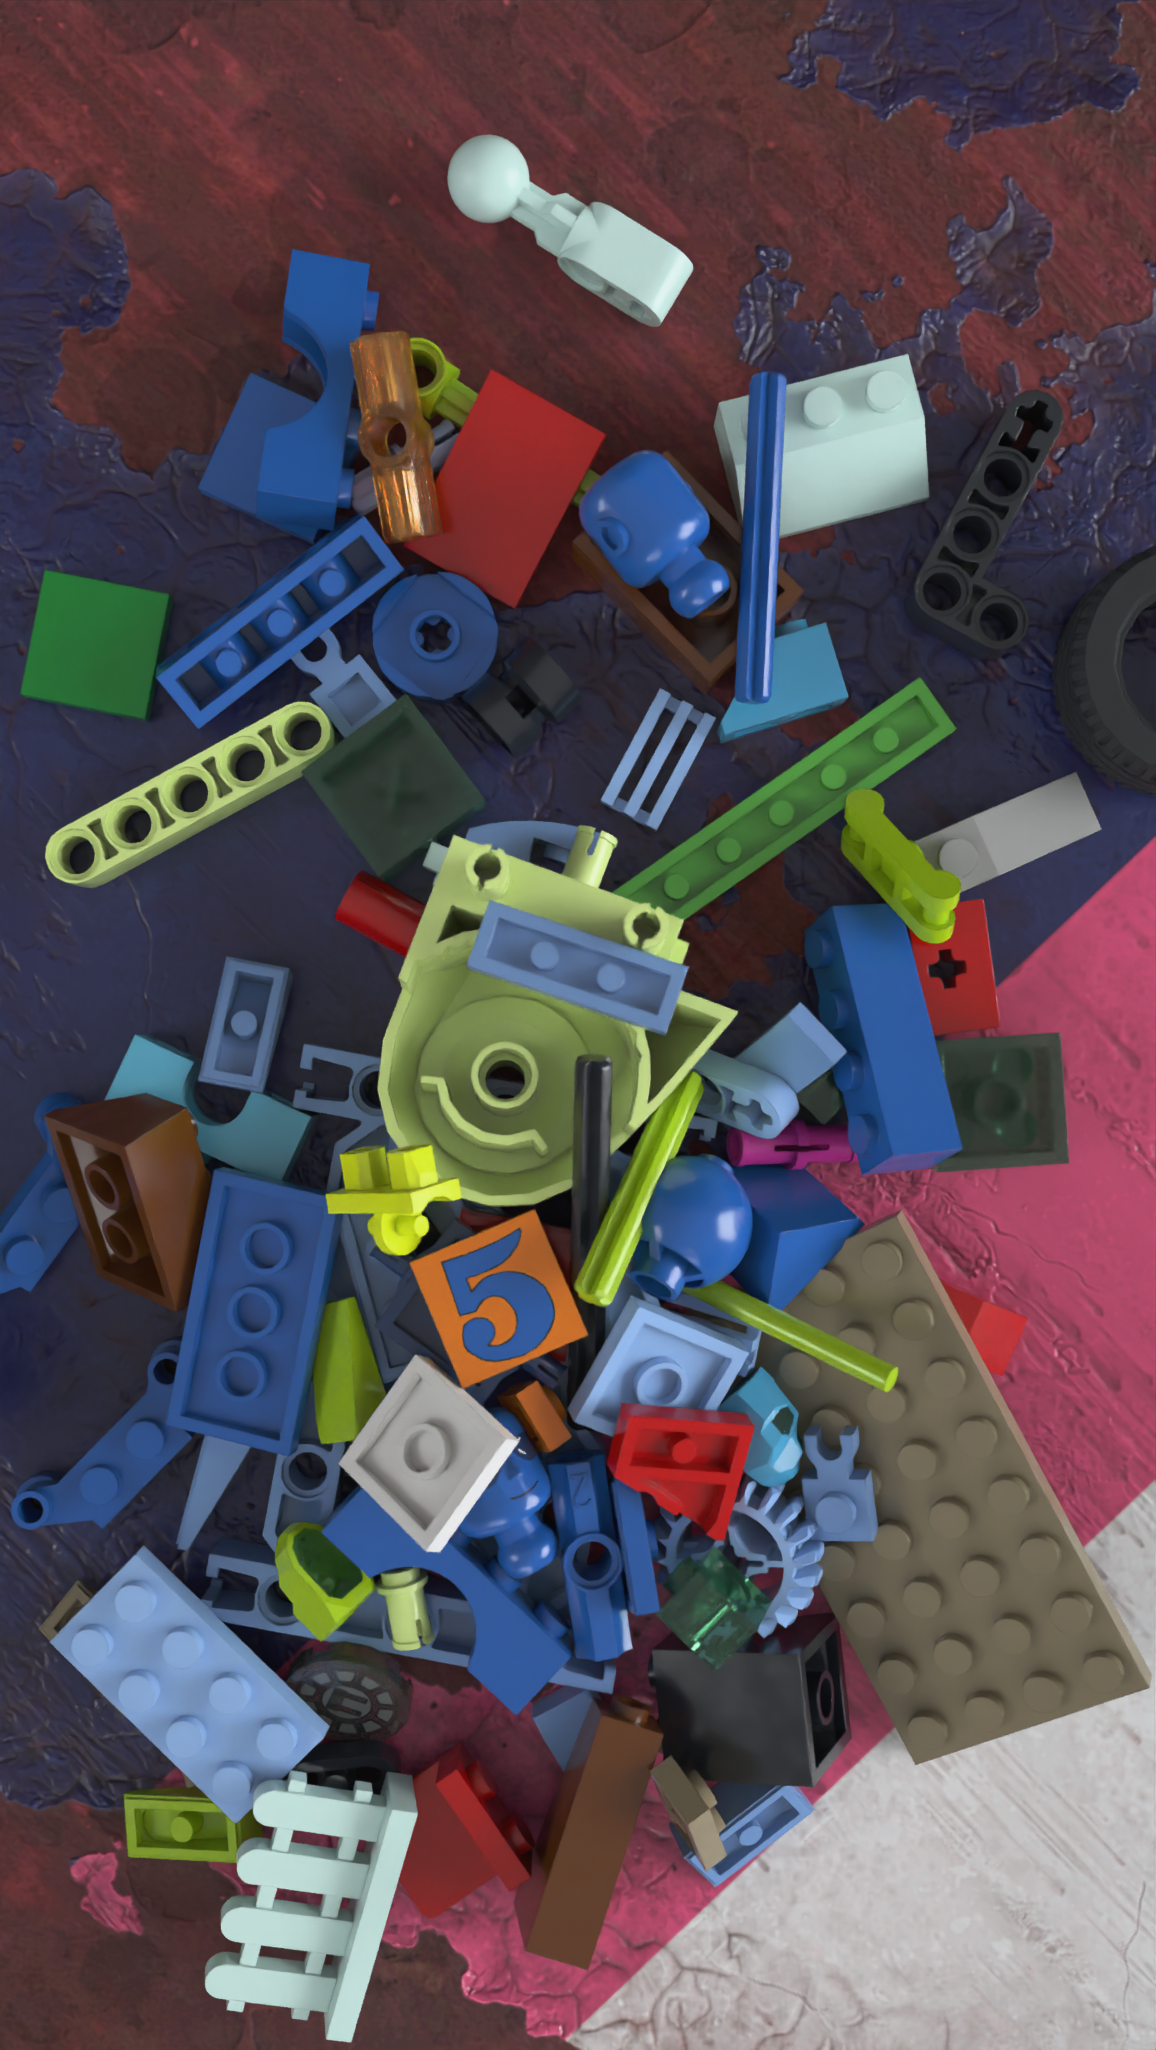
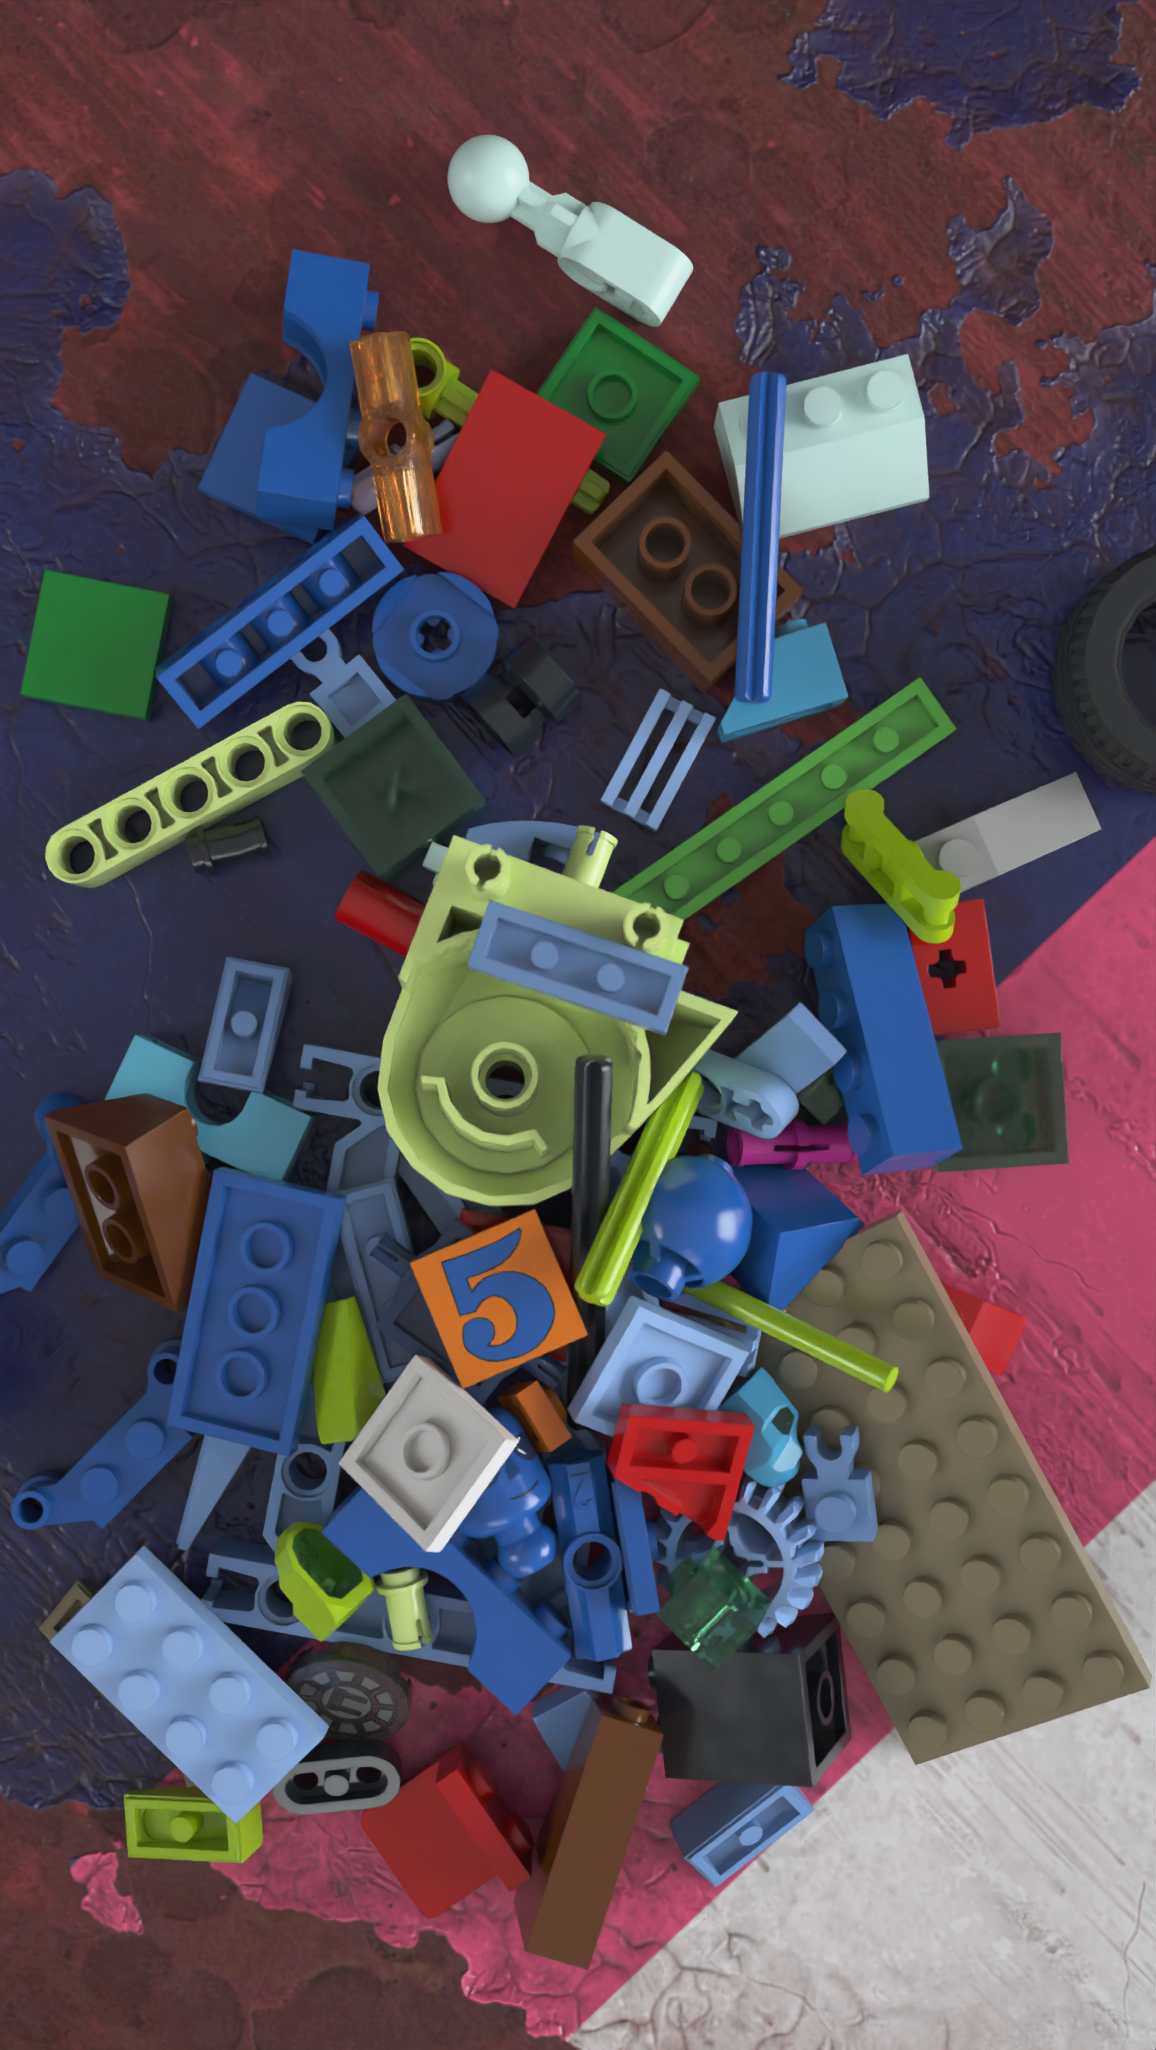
light aqua fence [205,1770,418,2042] -> none
neon yellow hips [326,1144,462,1255] -> none
blue piece [579,450,730,619] -> none
dark tan plate [649,1756,727,1872] -> none
black beam [904,390,1063,661] -> none
none -> black pin [185,815,271,876]
none -> green tile [536,307,700,487]

